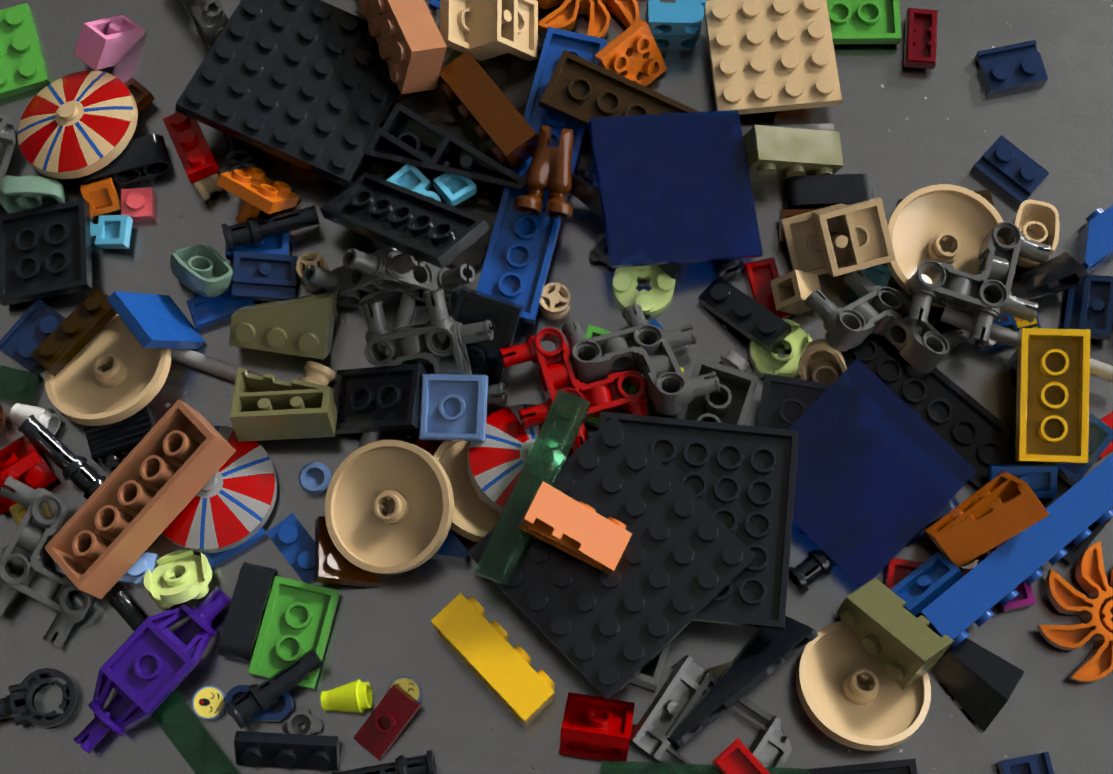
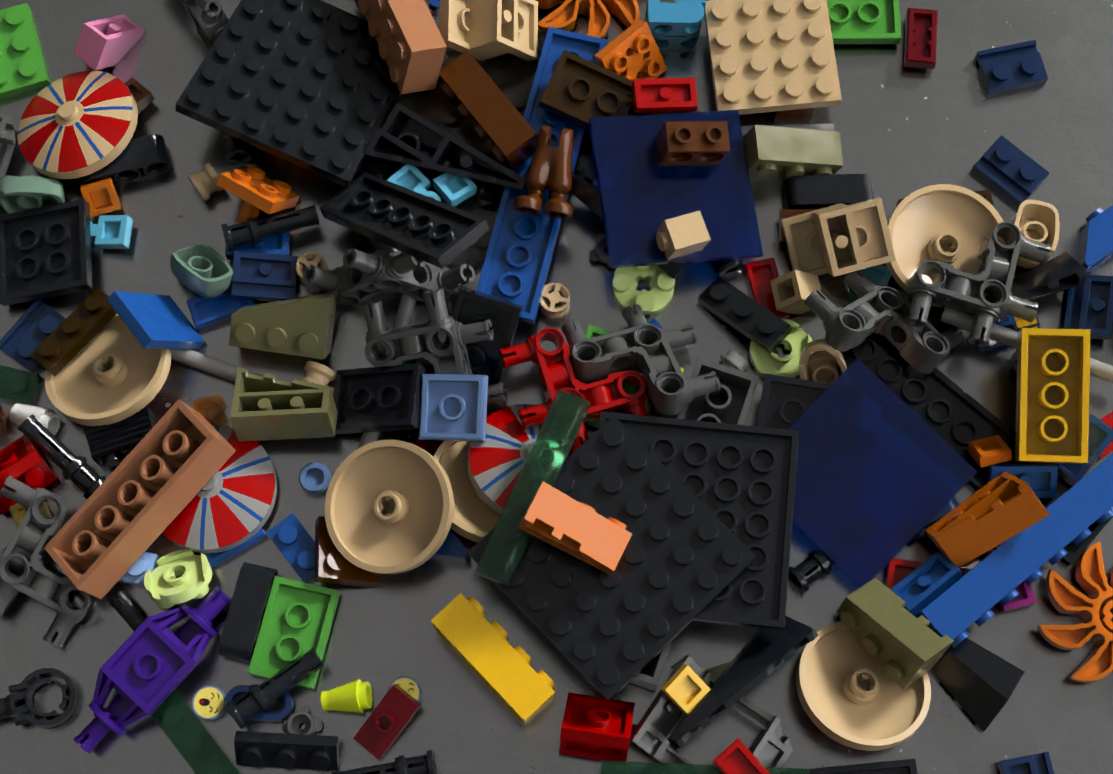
coral plate [121,187,155,222] -> none
red plate [163,112,220,184] -> none
none -> clear orange plate [192,395,227,426]
none -> red plate [631,78,698,113]
none -> reddish brown brick [656,121,730,166]
none -> tan brick [656,210,711,260]
none -> yellow plate [661,664,711,714]
none -> orange tile [968,435,1012,468]

